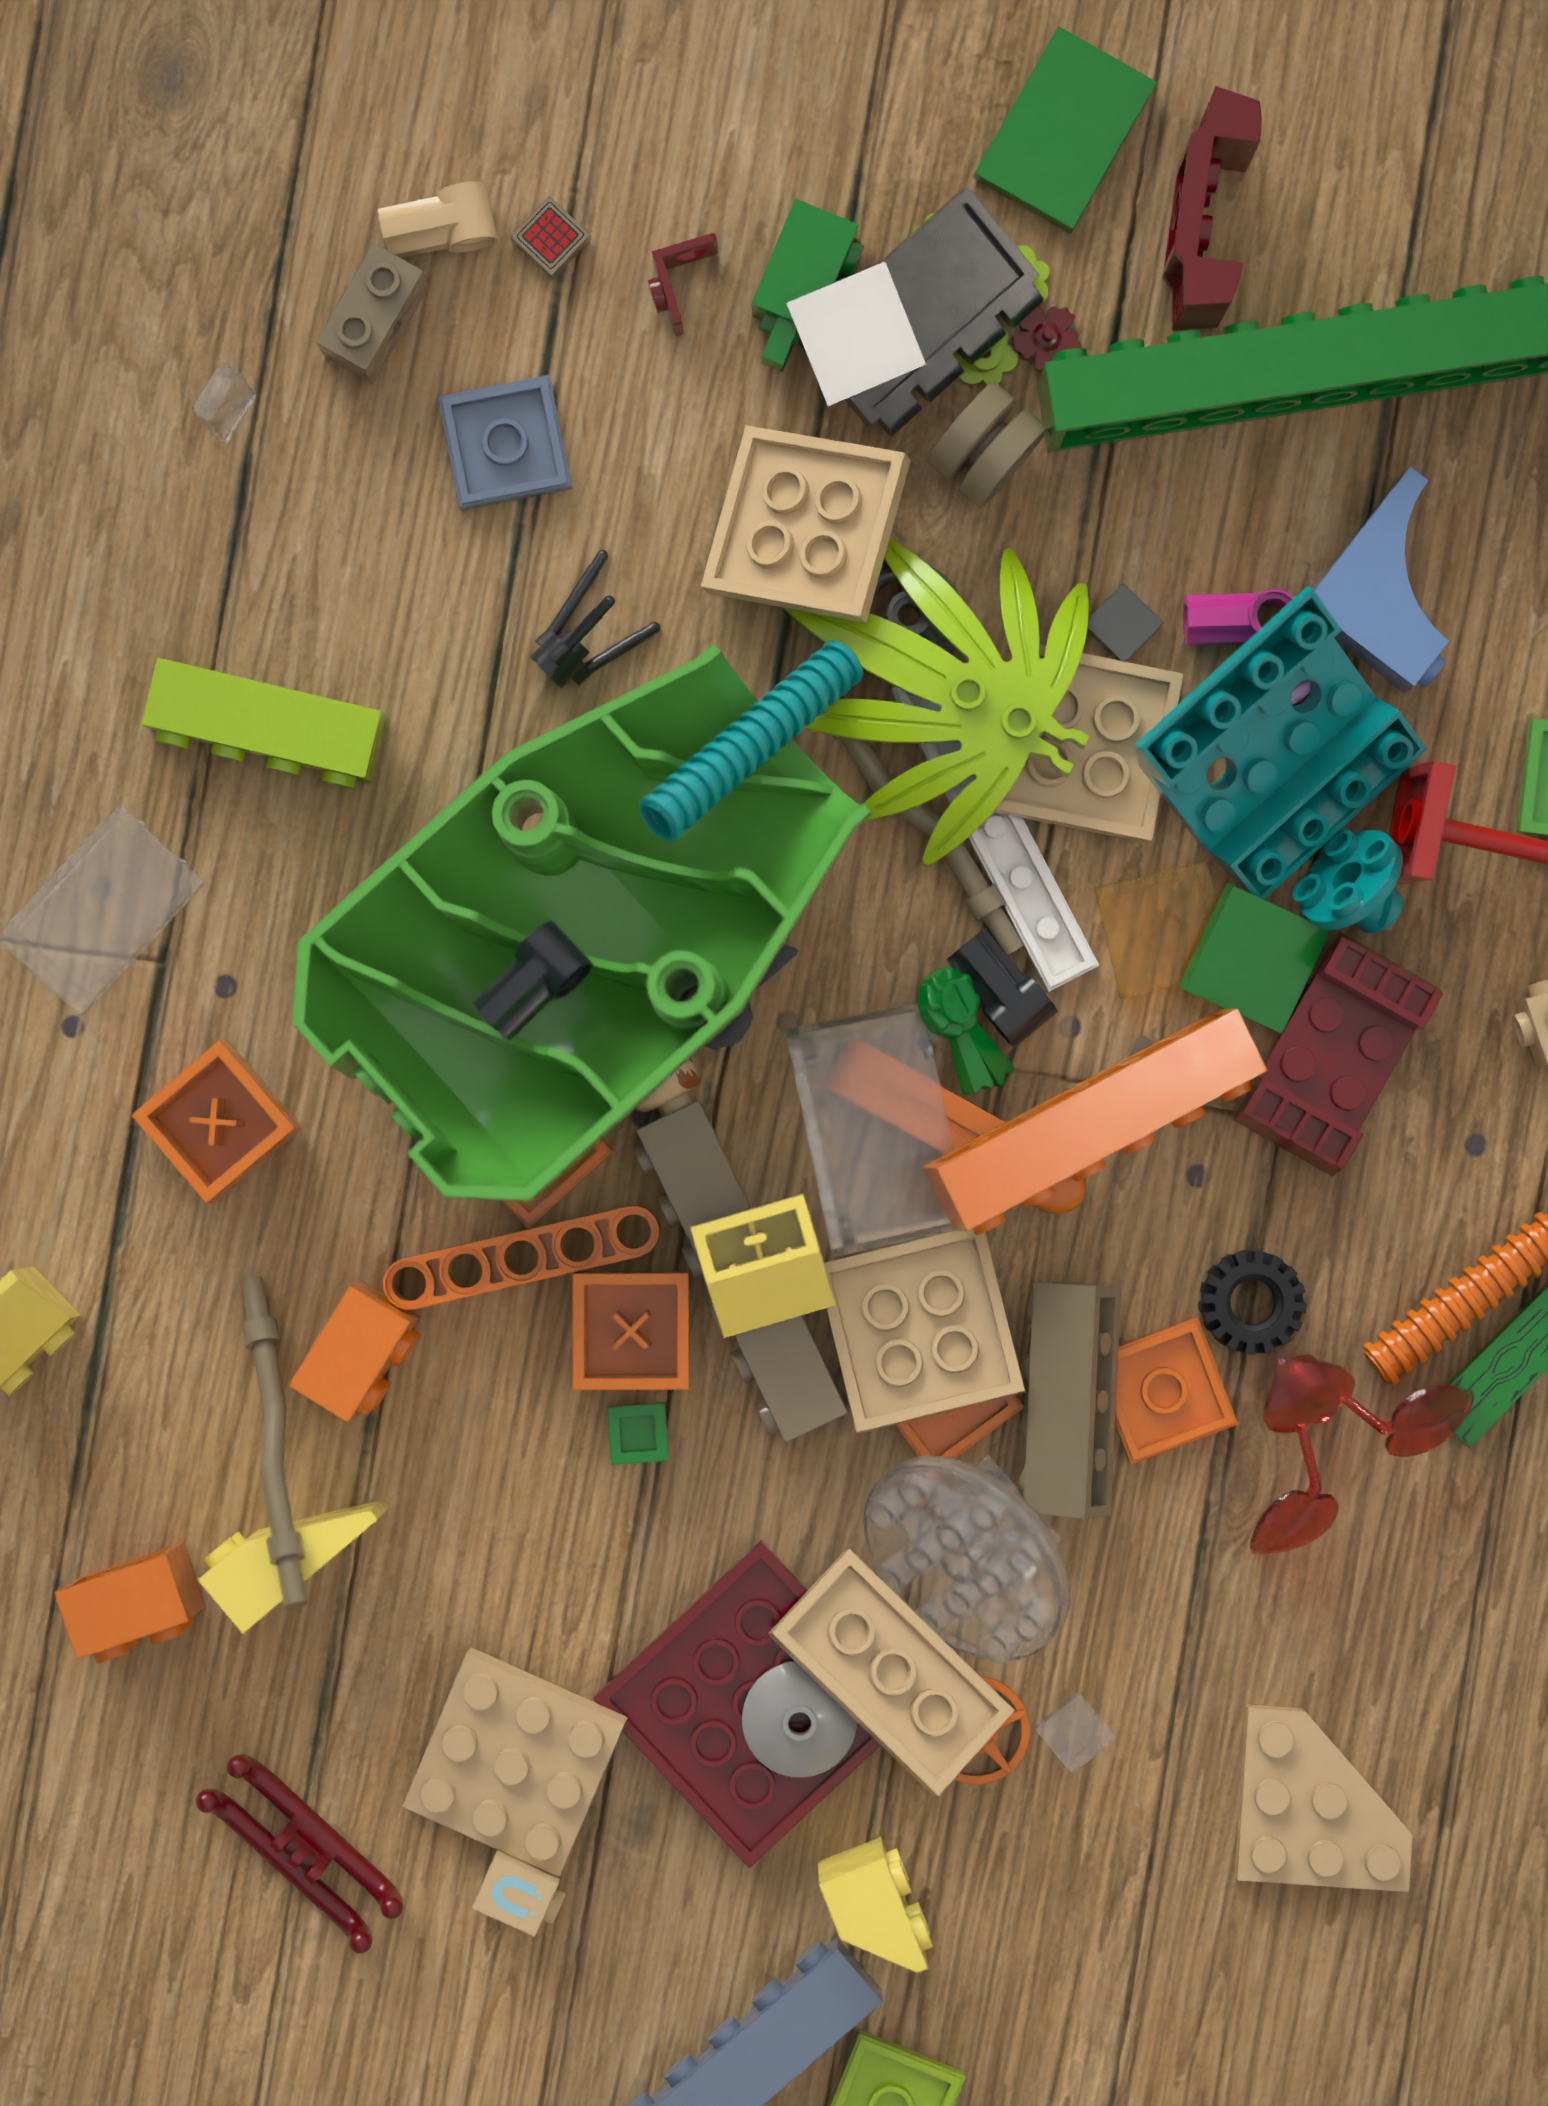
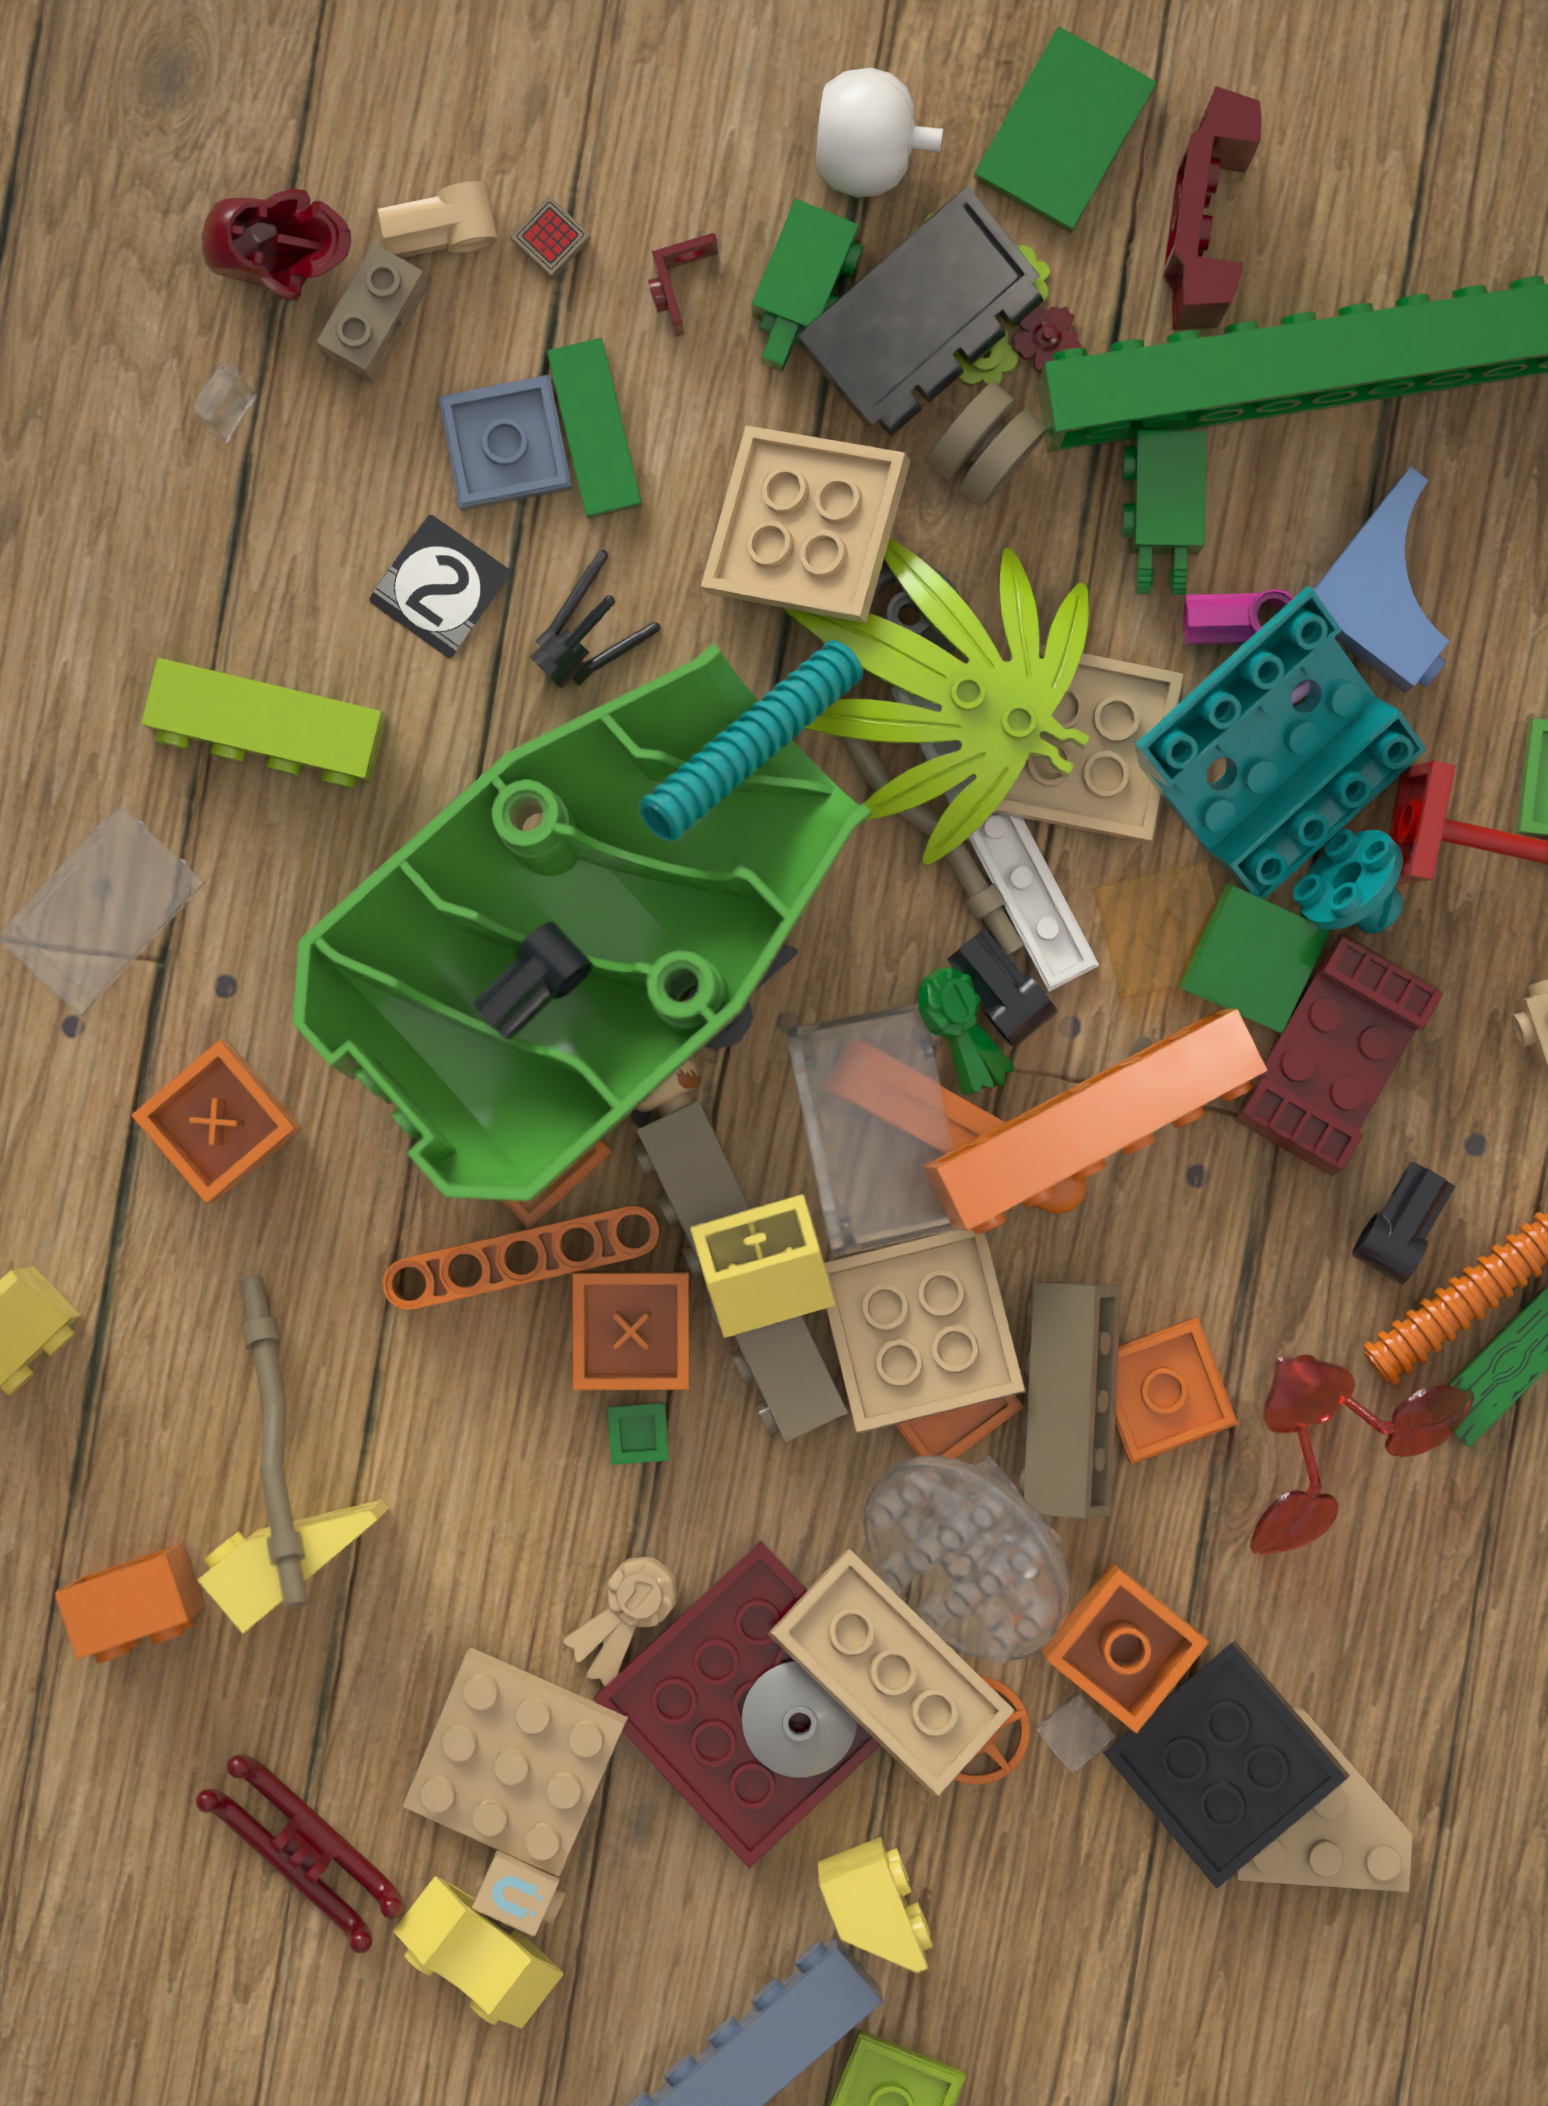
orange brick [288,1281,422,1422] -> none
white sticker [786,262,926,406] -> none
dark grey tile [1087,583,1164,662] -> none
black tyre [1198,1250,1307,1355] -> none
none -> dark red head [201,188,351,301]
none -> sticker [369,515,512,658]
none -> light yellow brick [393,1876,564,2029]
none -> green tile [547,337,642,519]
none -> tan piece [563,1557,678,1686]
none -> white piece [816,67,944,198]
none -> orange brick [1041,1561,1209,1734]
none -> black plate [1103,1640,1350,1889]
none -> green hinge [1120,430,1207,595]
none -> black piece [1352,1162,1456,1285]

